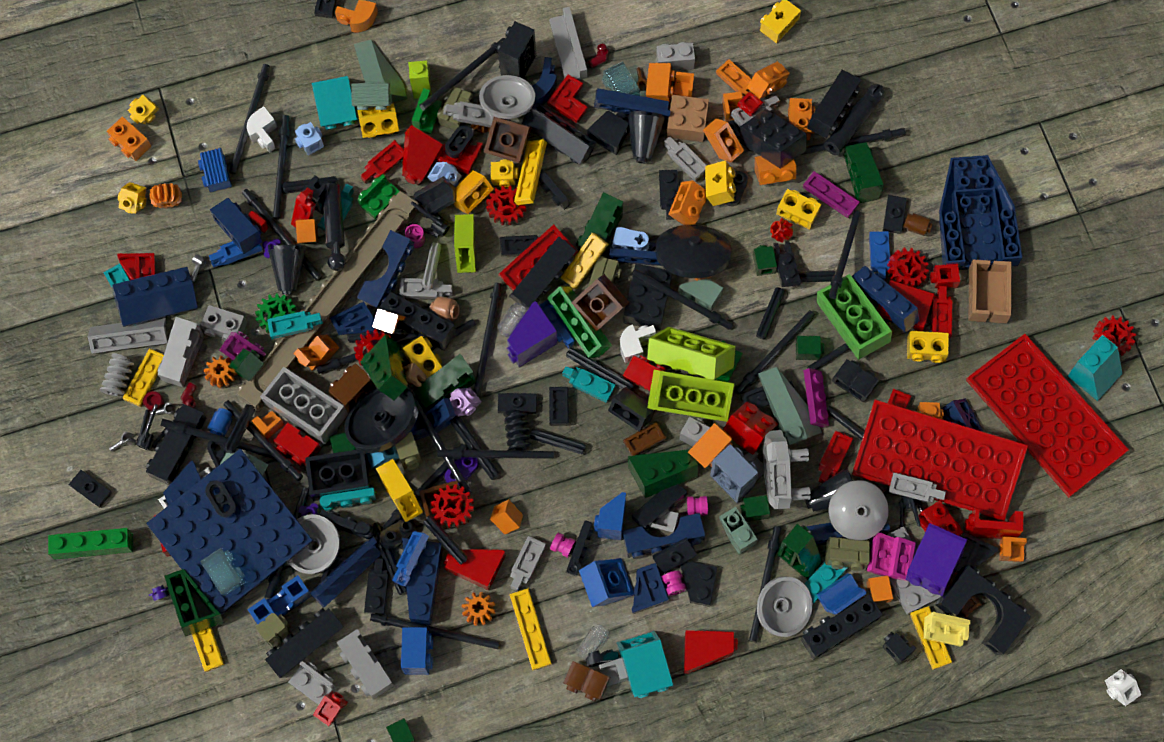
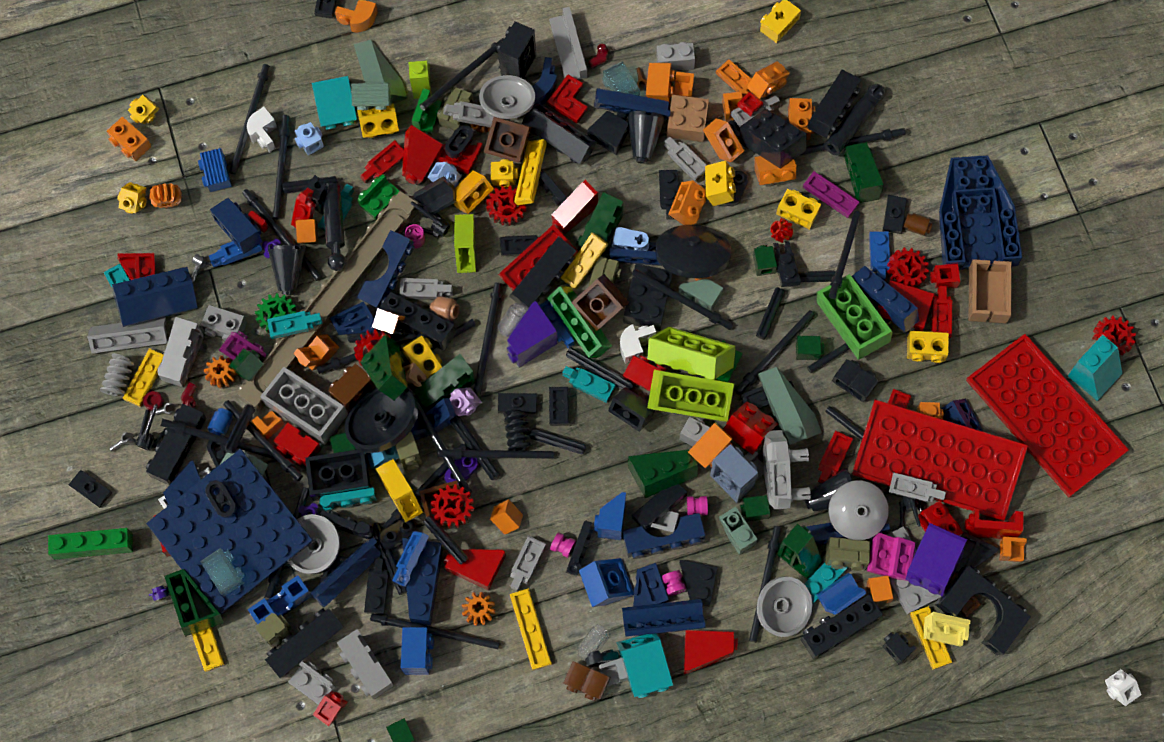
light grey axle [422,242,441,290] -> none
reddish brown plate [623,421,666,456] -> none
black plate [653,537,697,574] -> none
magenta plate [803,368,829,428] -> none
none -> slope [552,180,598,235]
none -> dark blue fence [622,599,705,637]

